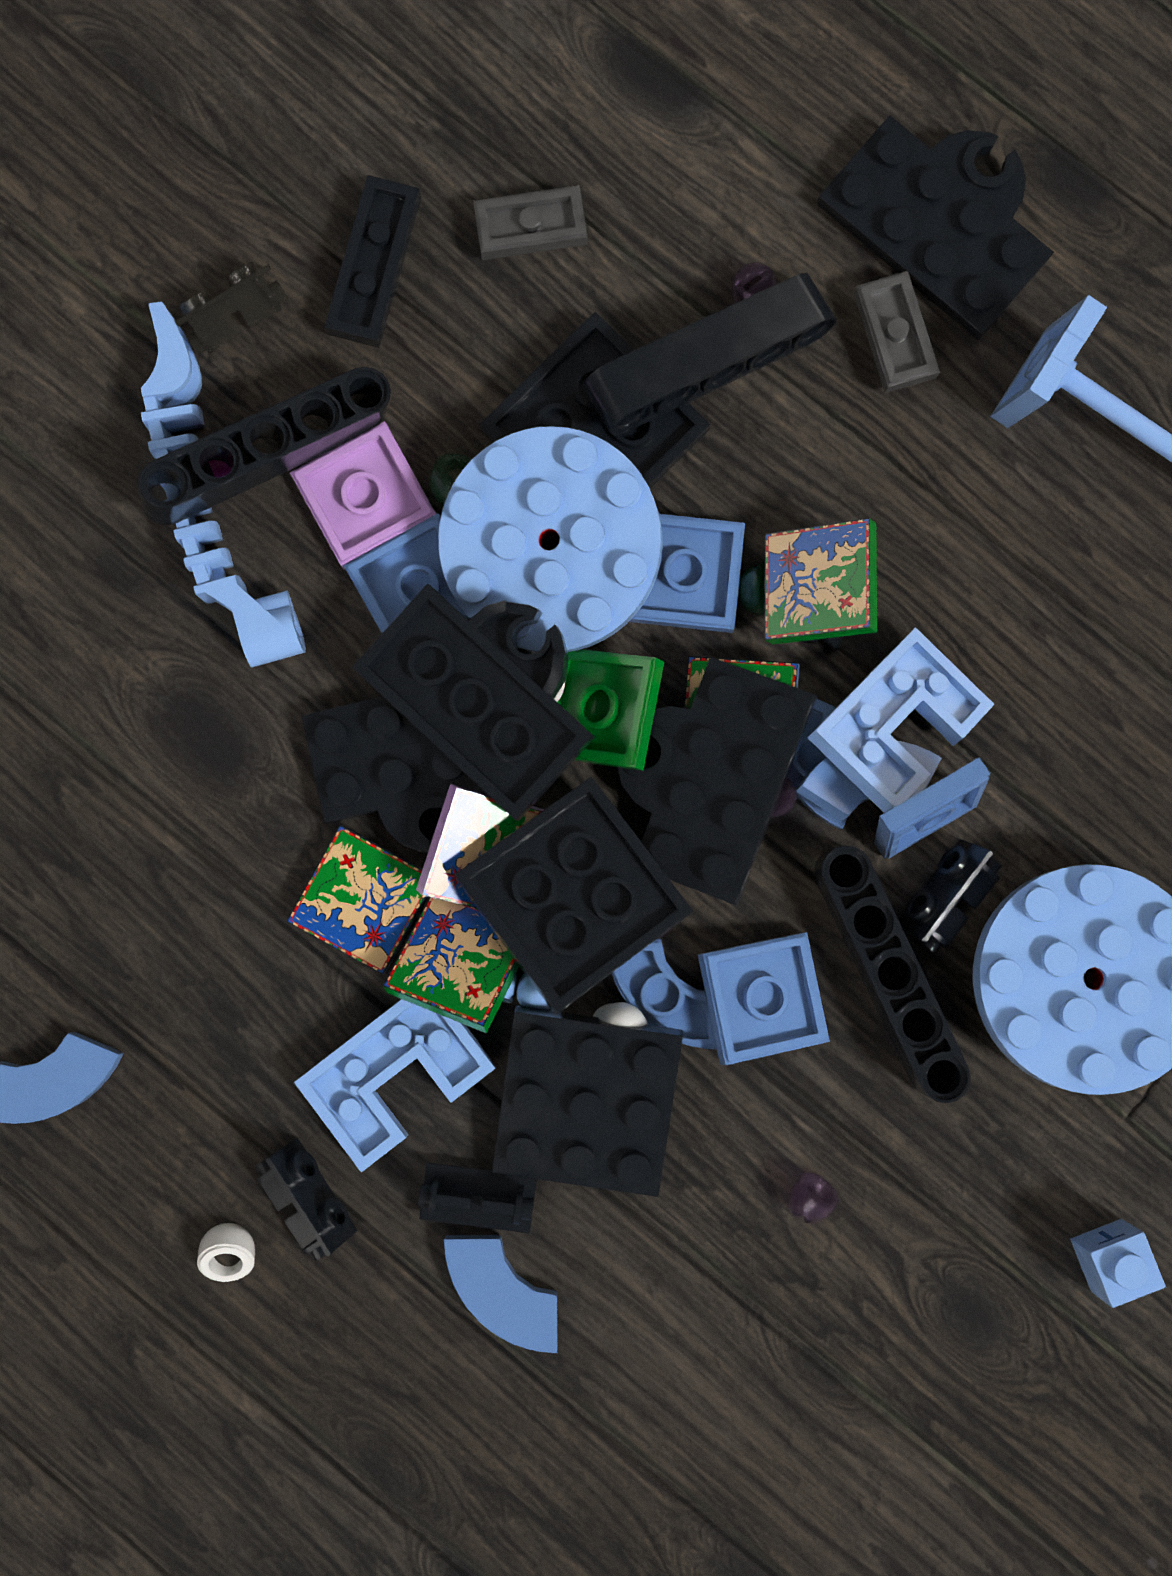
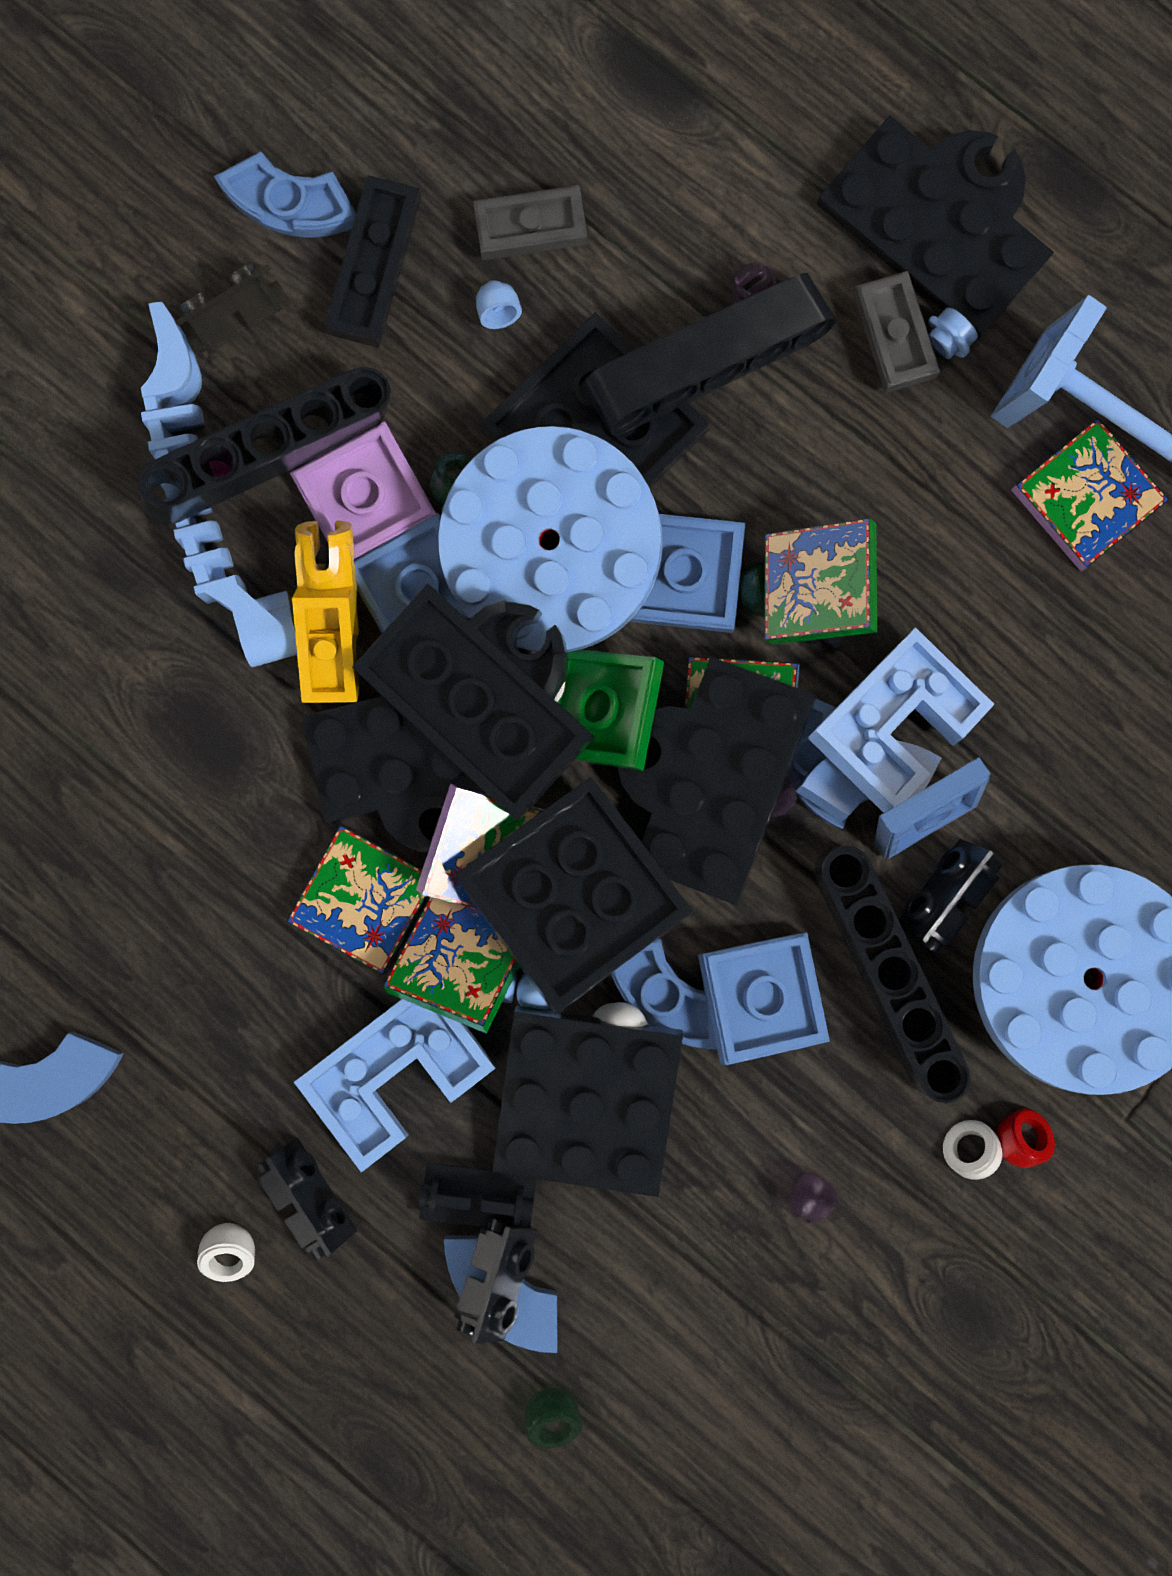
light blue brick [1070,1219,1166,1308] -> none
none -> medium blue tile [214,151,356,238]
none -> yellow plate [292,520,359,703]
none -> black hinge [454,1216,537,1343]
none -> light blue hinge [476,280,522,329]
none -> clear green piece [524,1388,582,1448]
none -> light blue plate [928,308,978,359]
none -> white piece [943,1120,1003,1180]
none -> red piece [995,1108,1055,1168]
none -> tile [1011,418,1169,571]

